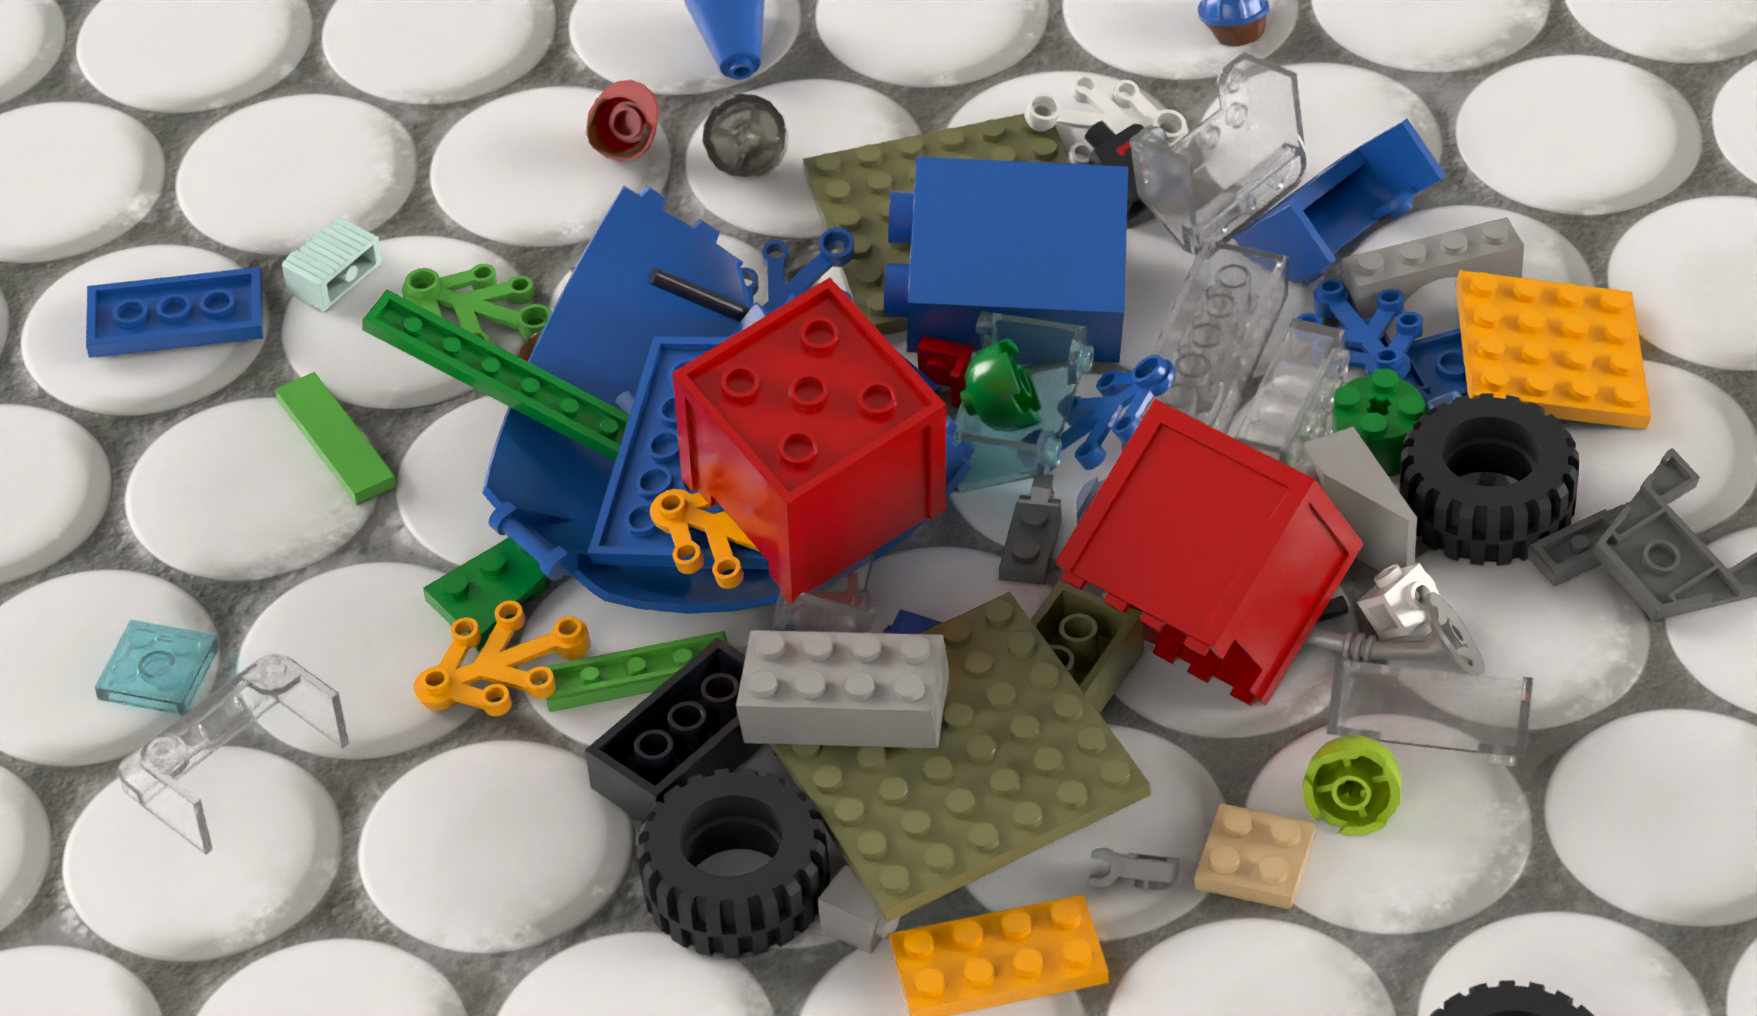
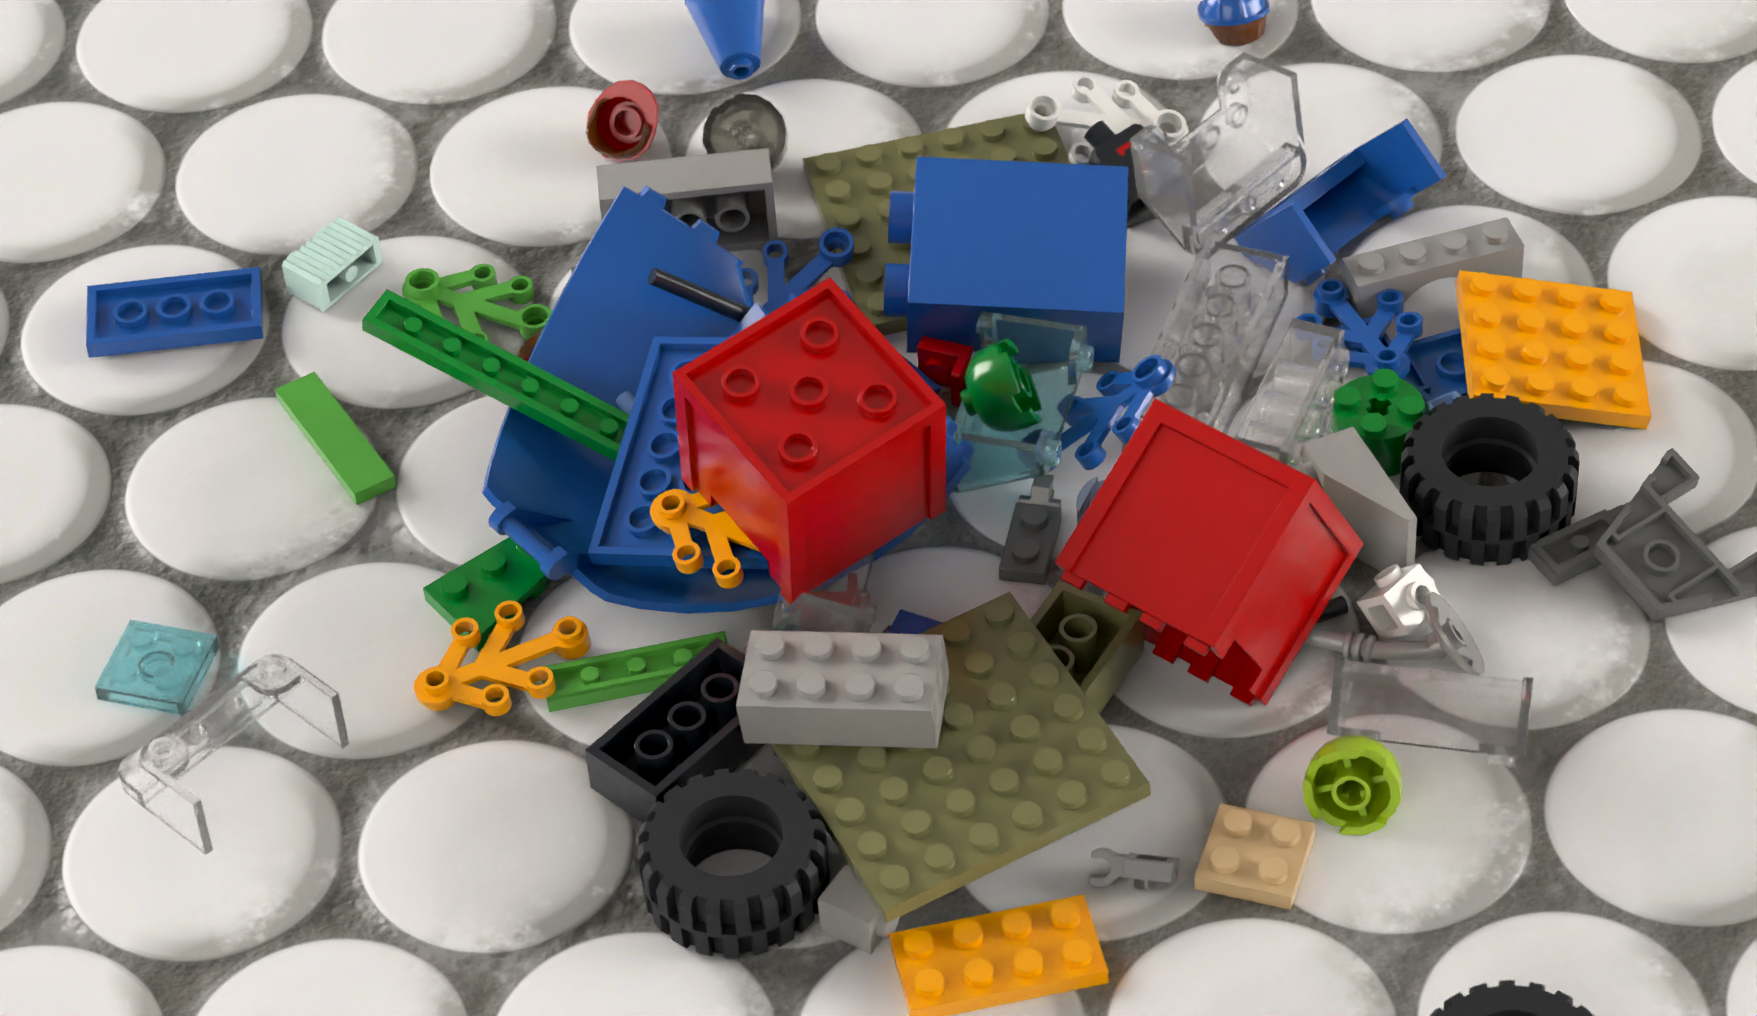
none -> light grey brick [596,148,778,252]

